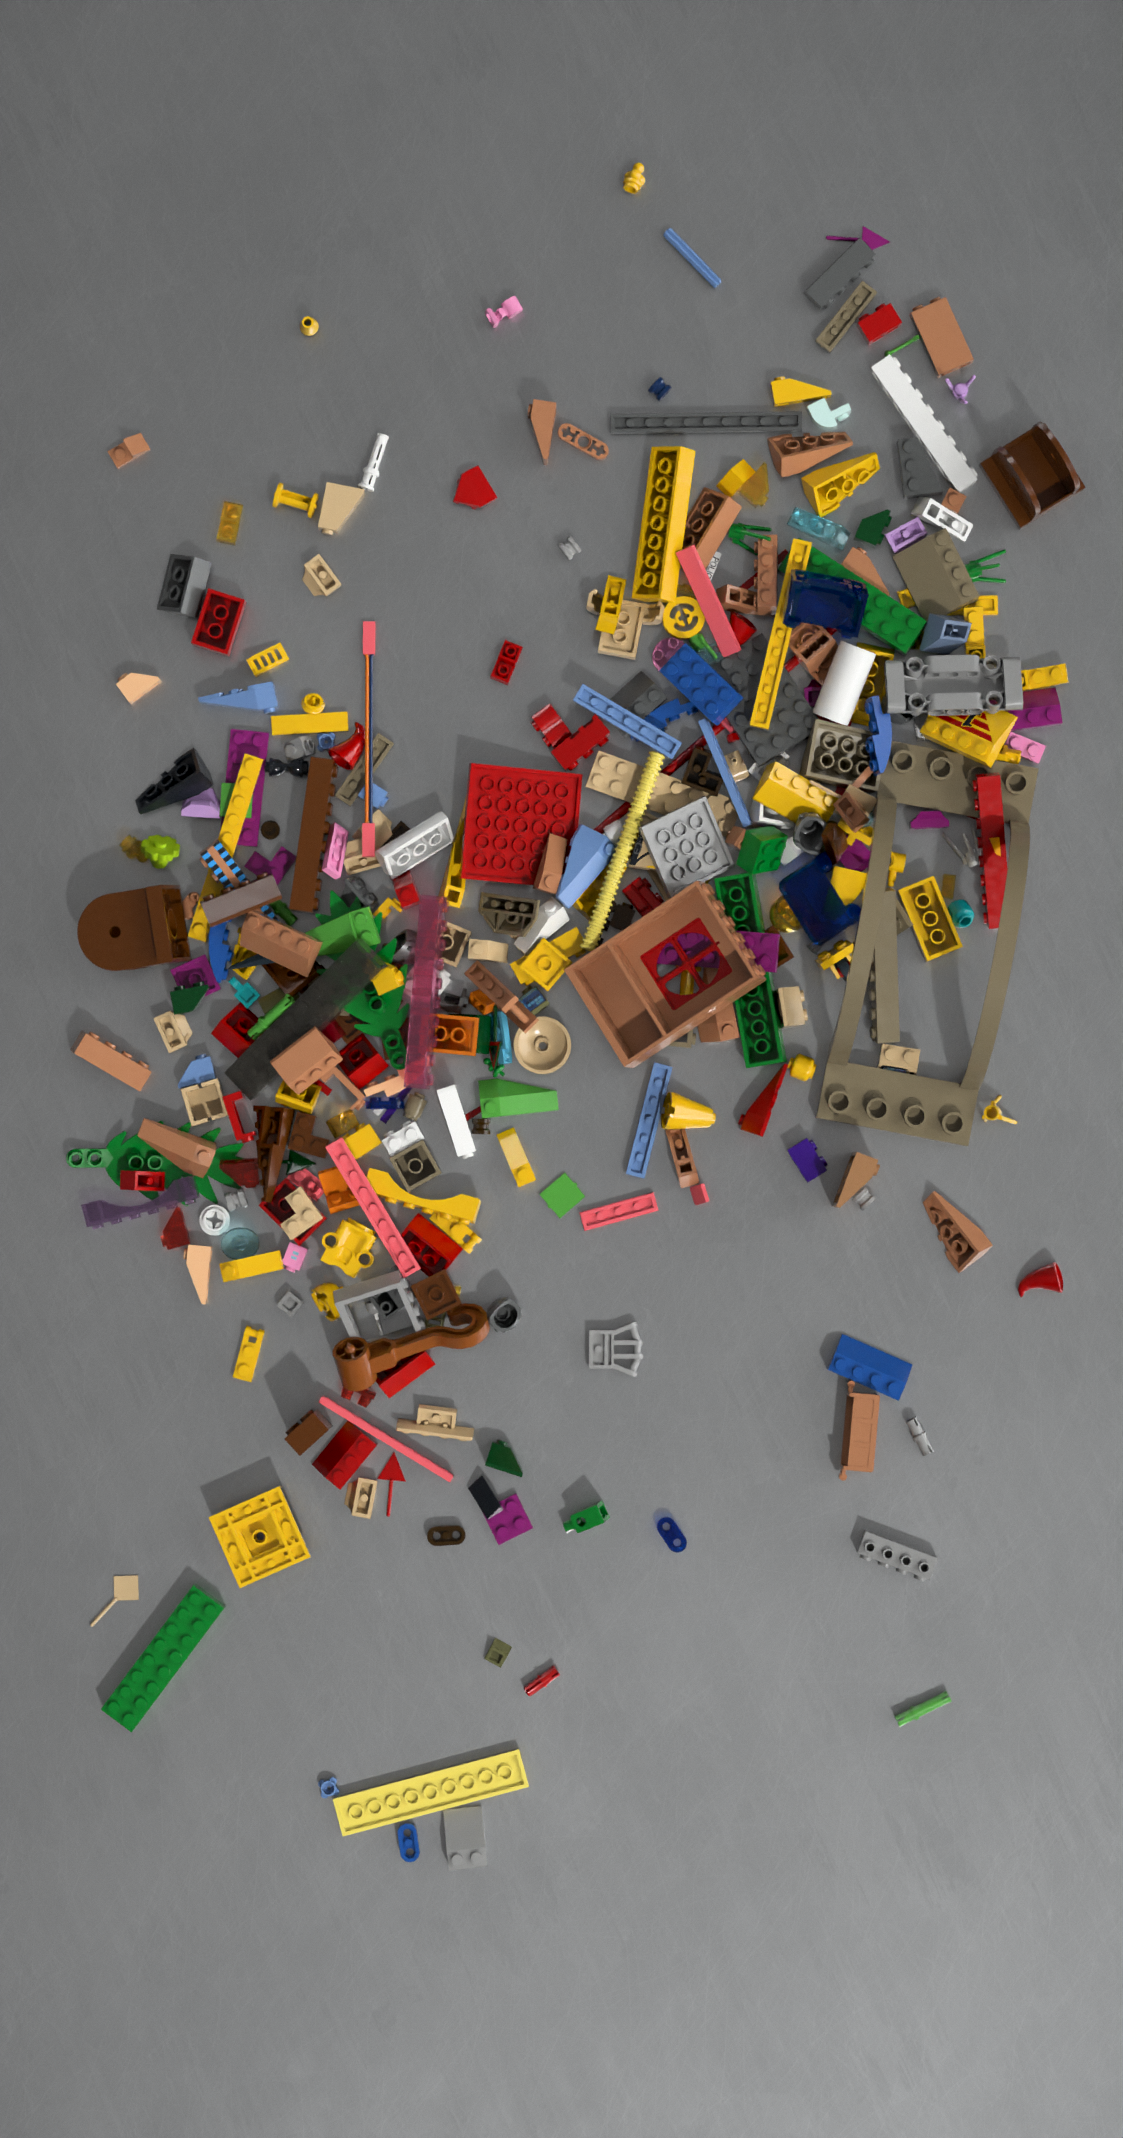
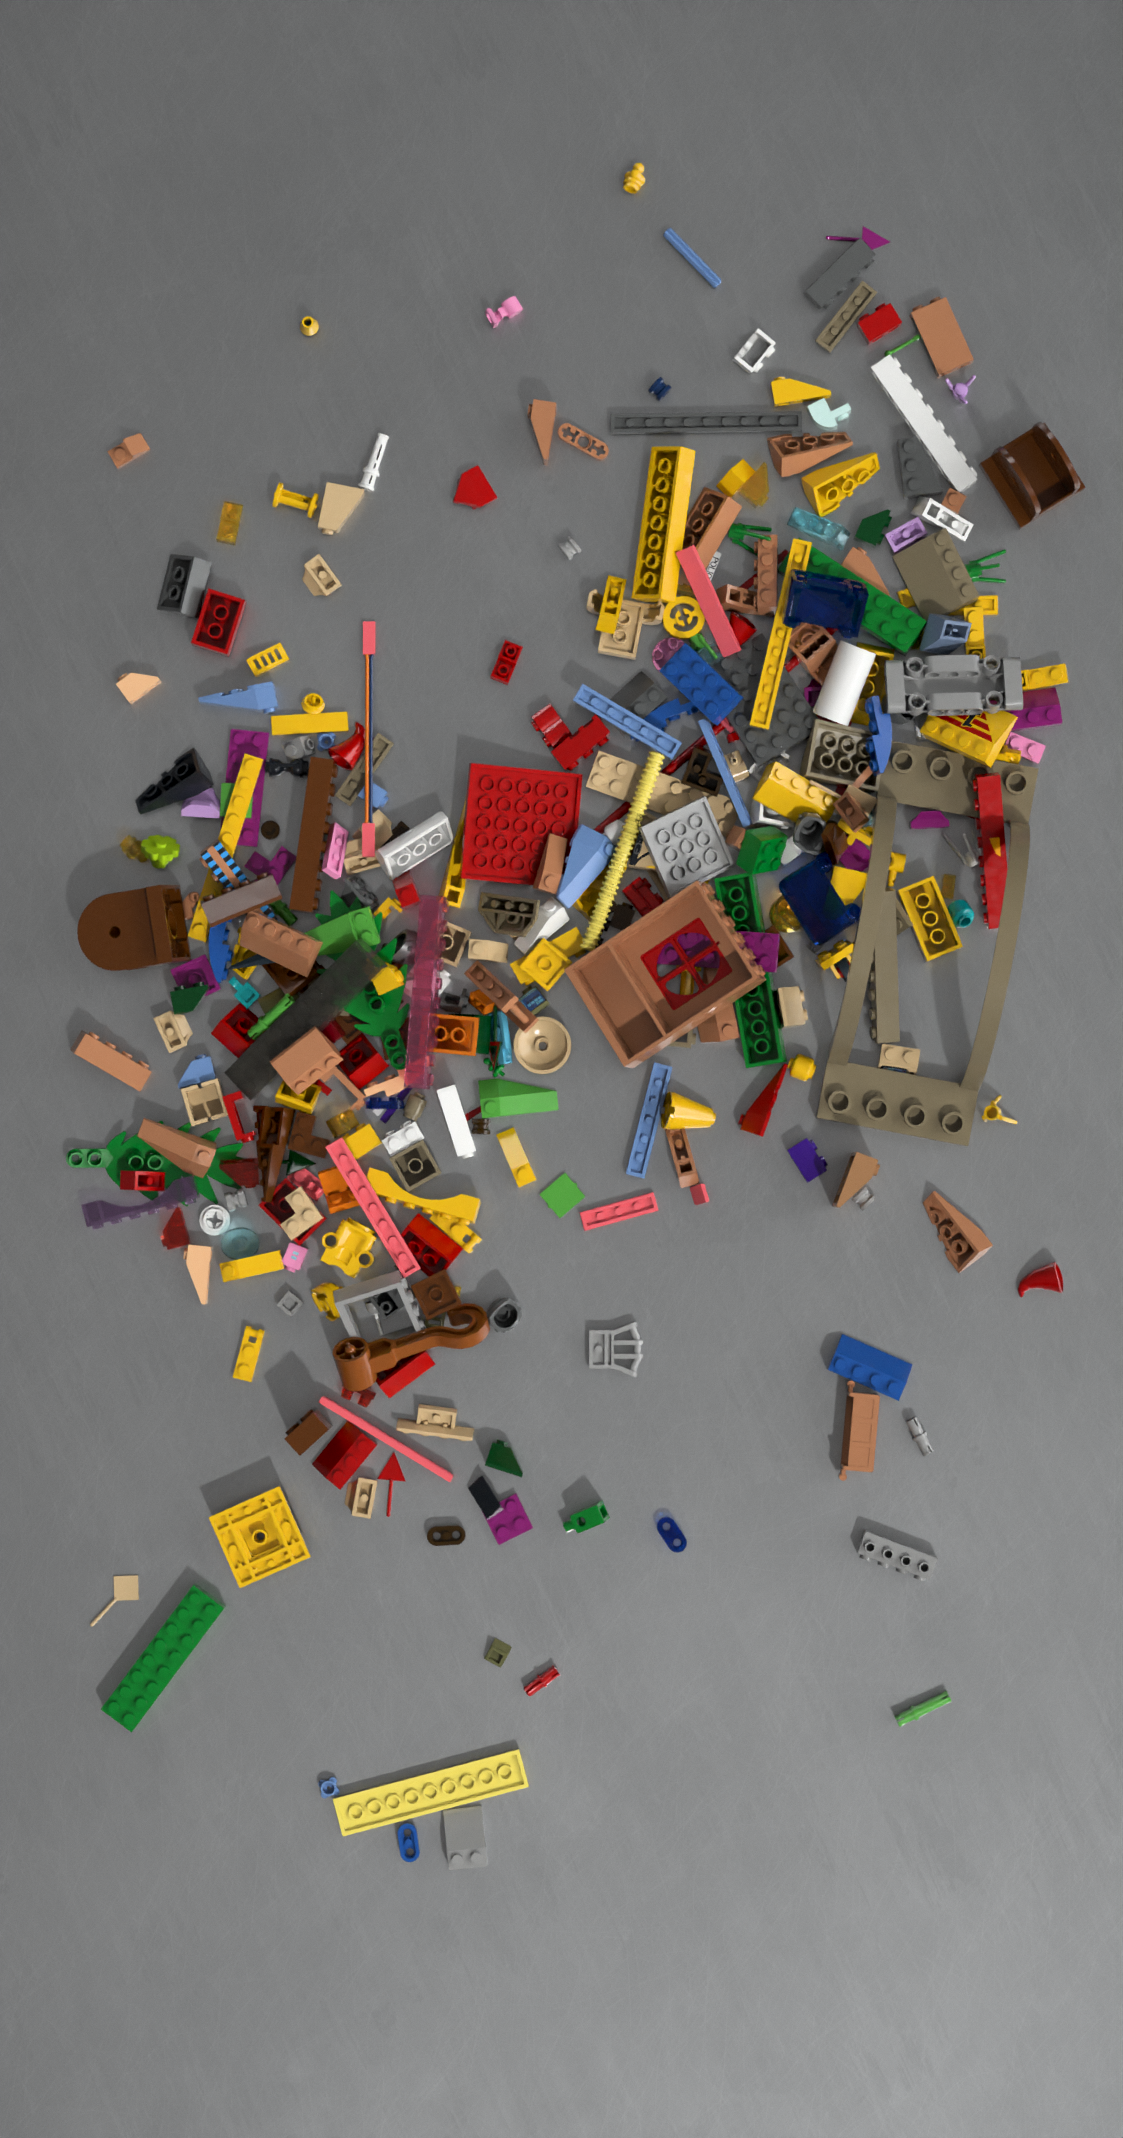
none -> white window [732,328,776,374]

